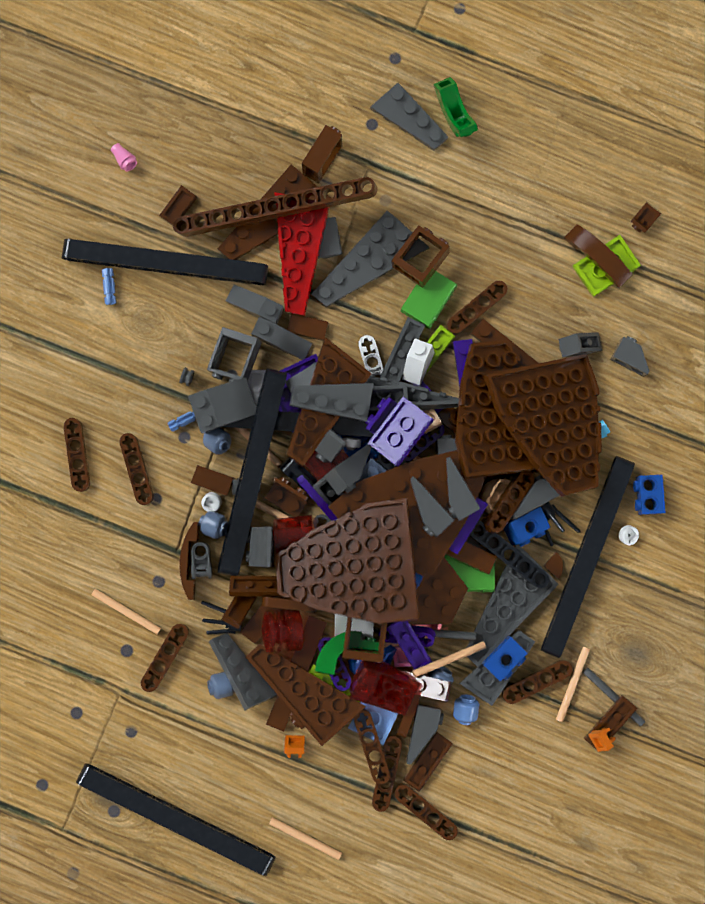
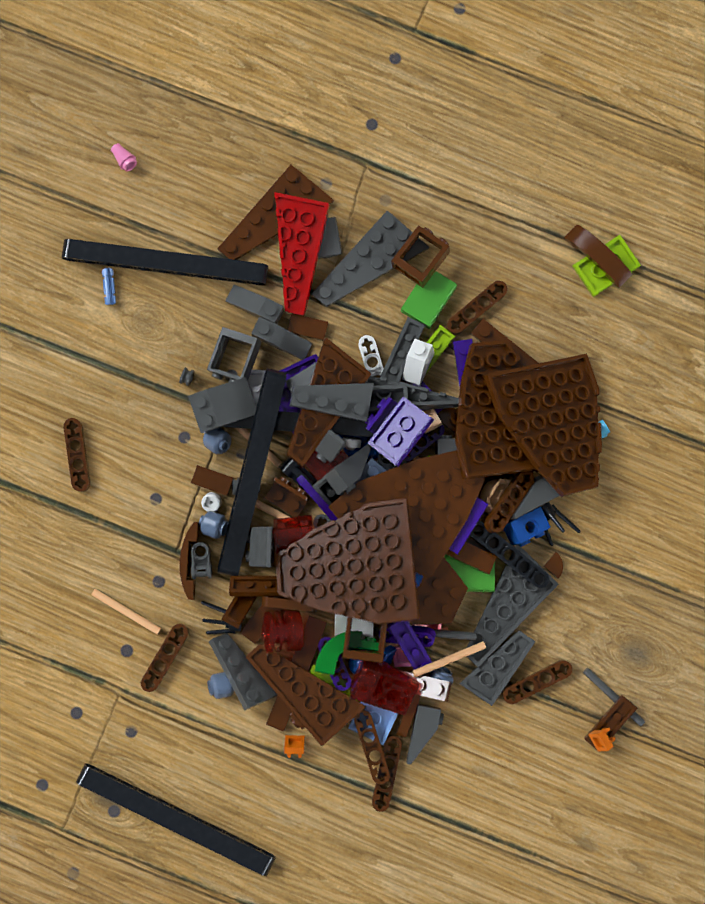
reddish brown beam [119,433,154,506] -> none
reddish brown tile [159,185,197,226] -> none
medium blue axle [168,411,196,431] -> none
reddish brown beam [173,177,378,237] -> none
light nougat bar [269,817,342,860] -> none
reddish brown window [302,125,342,184] -> none
dark grey wing [370,83,448,151] -> none
reddish brown beam [394,783,458,840] -> none
reddish brown tile [403,732,453,792] -> none
dark grey slope [410,476,454,537] -> none
green arch [433,77,478,137] -> none
dark grey slope [446,457,480,521] -> none
medium blue head [453,694,479,725] -> none
blue brick [482,636,528,681] -> none
black beam [541,456,635,658] -> none
light nougat bar [556,647,590,722] -> none
dark grey slope [558,332,603,358] -> none
dark grey slope [610,336,649,377] -> none
white tile [619,525,639,545] -> none
reddish brown bracket [631,202,661,233] -> none
blue brick [633,474,666,515] -> none

